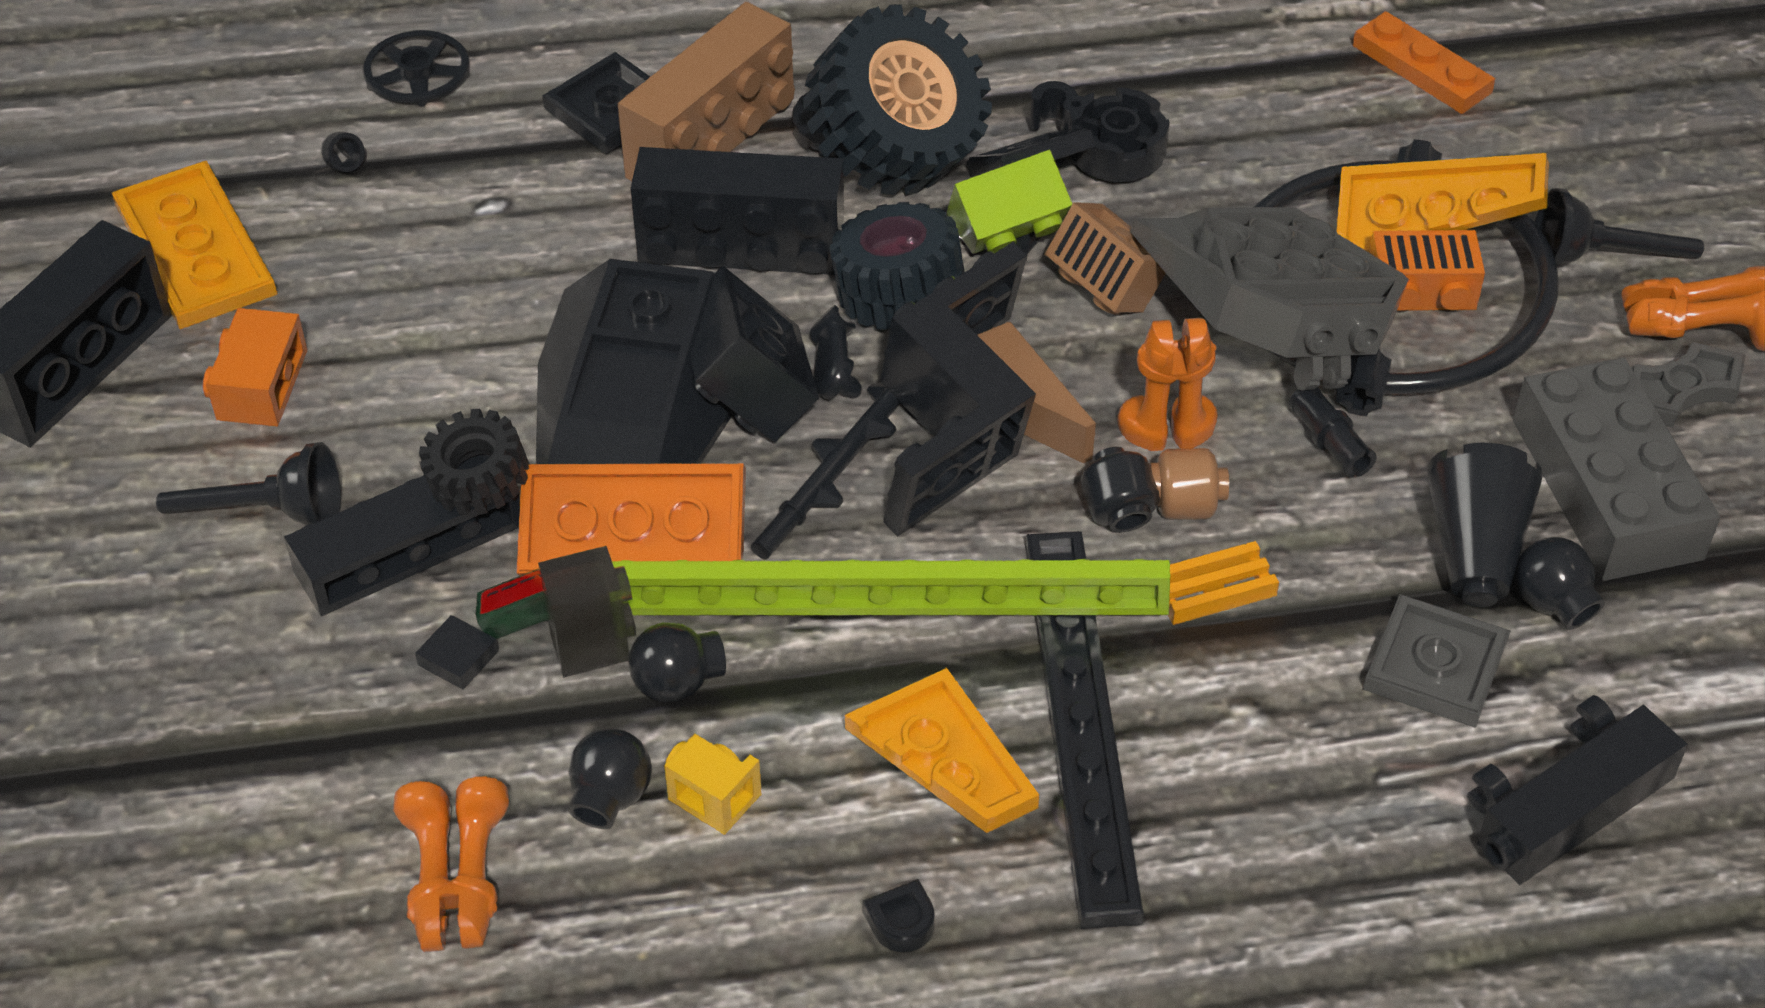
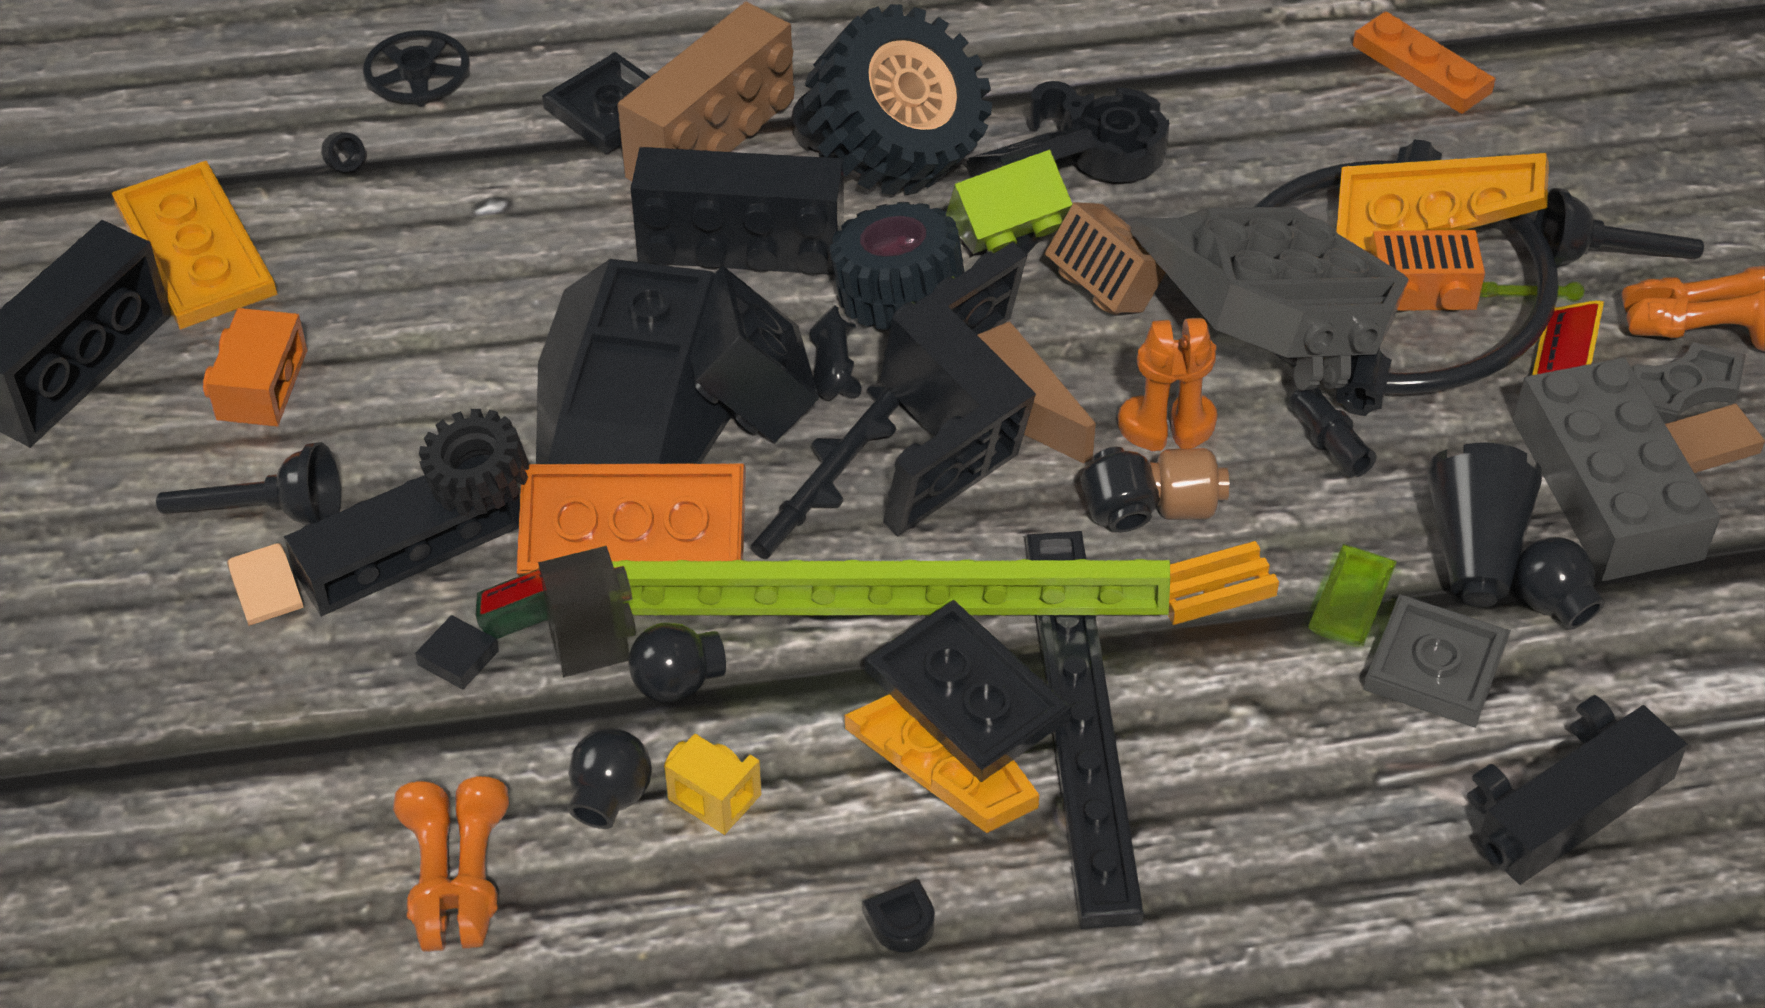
none -> light nougat slope [227,543,304,626]
none -> black tile [865,600,1072,782]
none -> clear neon green tile [1309,544,1397,648]
none -> clear neon green hinge [1480,281,1585,302]
none -> red slope [1532,300,1604,375]
none -> medium nougat tile [1665,404,1765,473]

